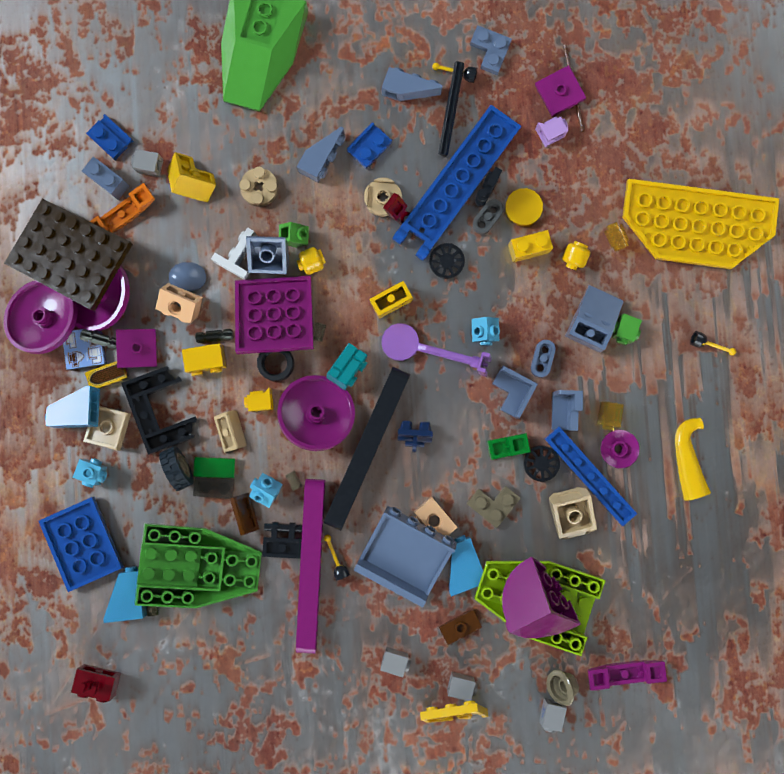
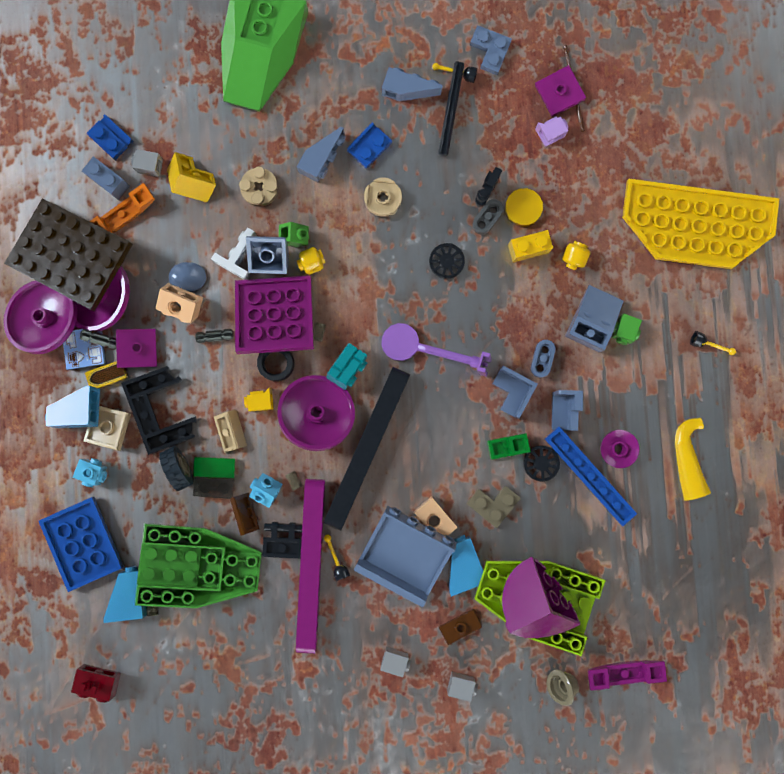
yellow brick [182,343,227,376] -> none
yellow brick [370,281,413,319] -> none
dark red plate [383,193,410,225] -> none
blue hinge [392,105,521,261] -> none
dark blue hips [398,421,433,453] -> none
yellow wing [420,701,488,723] -> none
medium azure brick [472,317,500,346] -> none
light grey brick [539,698,567,733] -> none
tan slope [549,487,597,540] -> none
clear yellow brick [597,401,624,431] -> none
clear yellow brick [604,222,629,252] -> none

